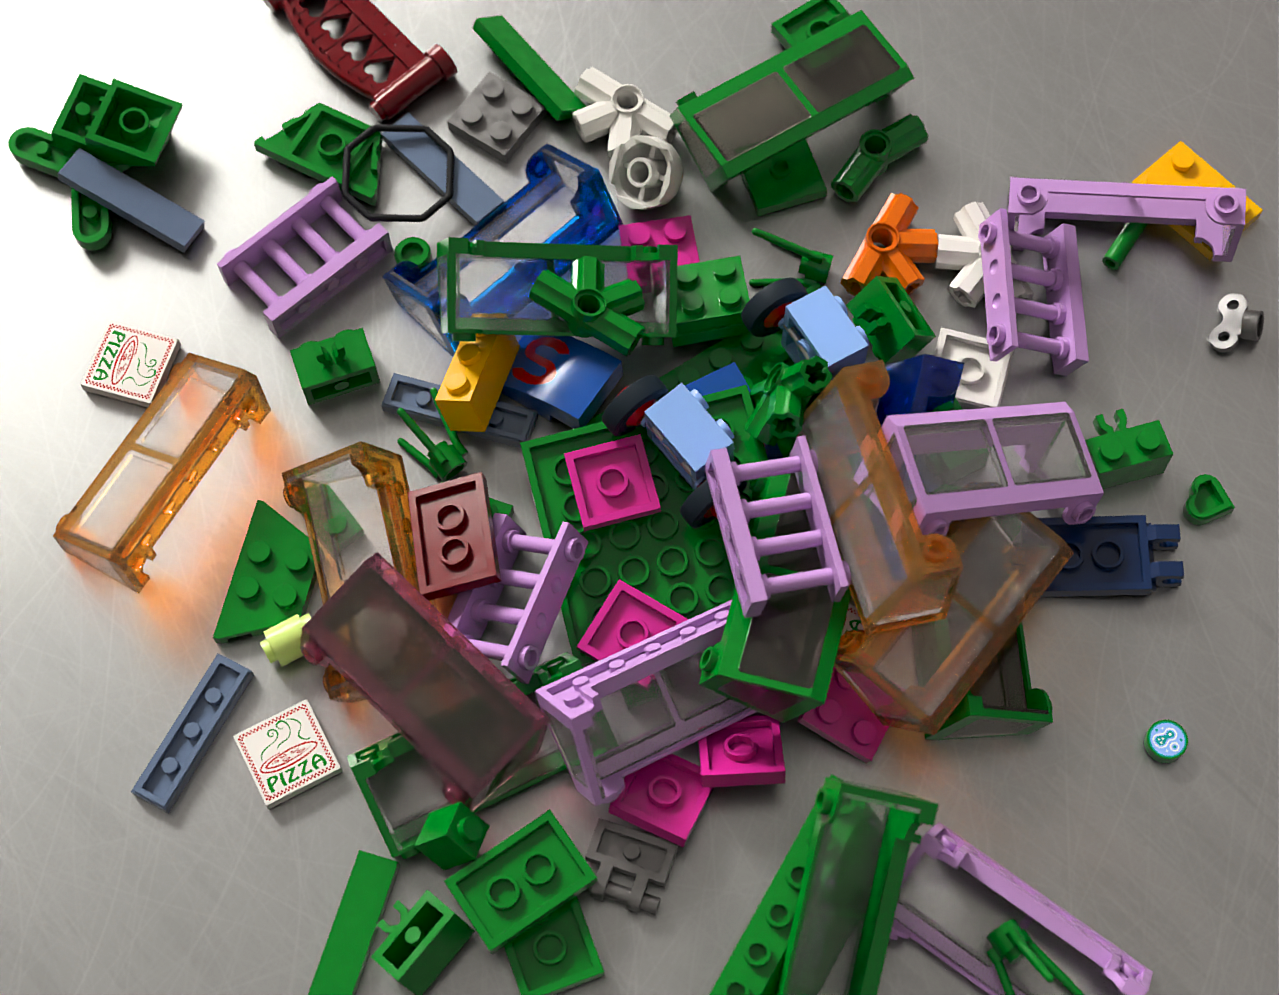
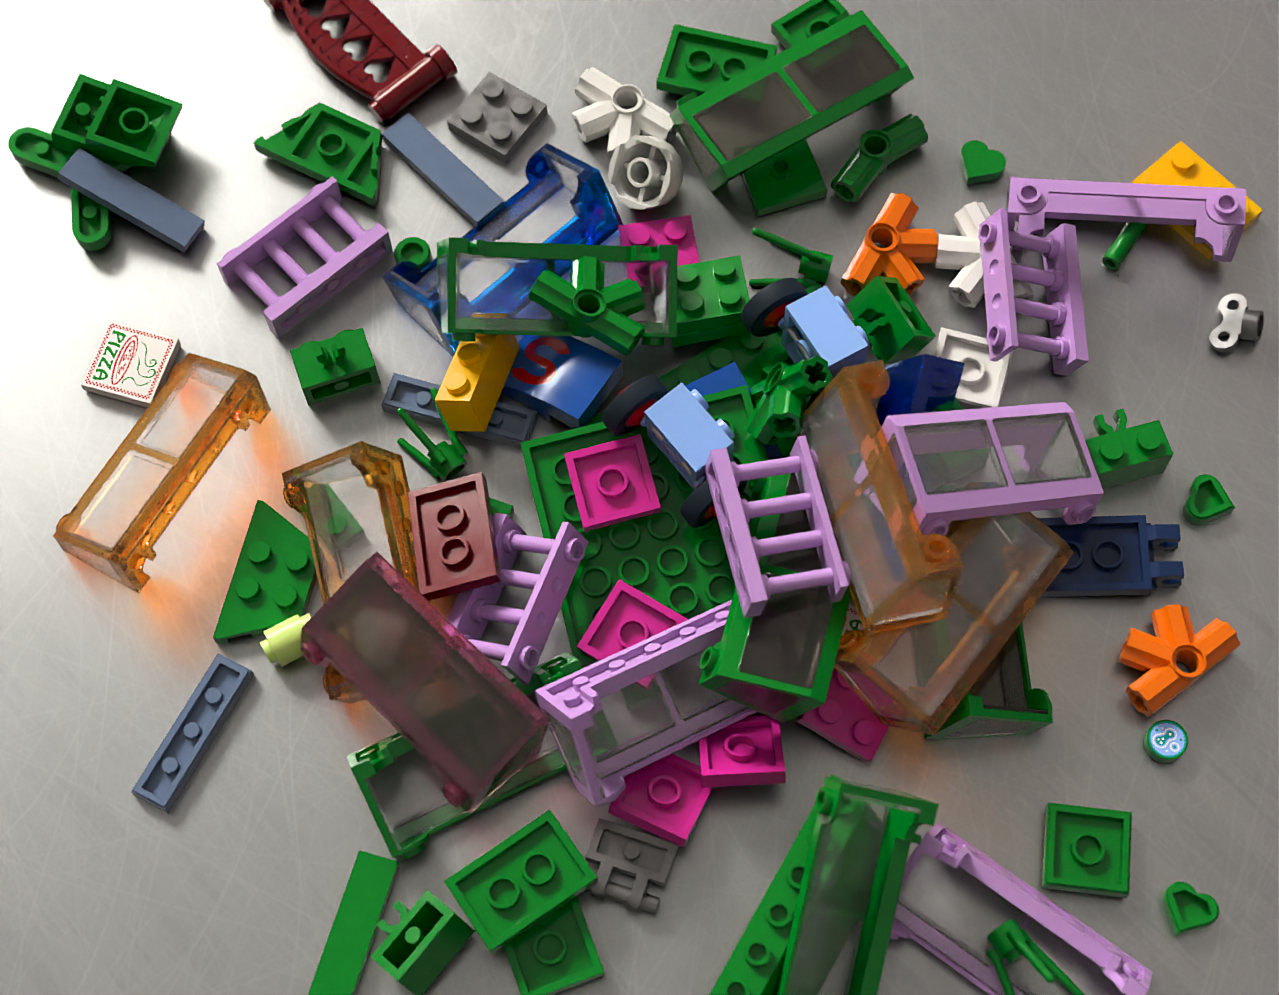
white tile [233,699,343,809] -> none
black piece [342,124,454,222] -> none
green brick [414,801,490,871] -> none
green tile [472,15,587,121] -> none
none -> green plate [656,24,777,112]
none -> green tile [960,140,1006,184]
none -> green plate [1042,802,1132,898]
none -> orange piece [1118,604,1241,717]
none -> green tile [1162,882,1219,936]

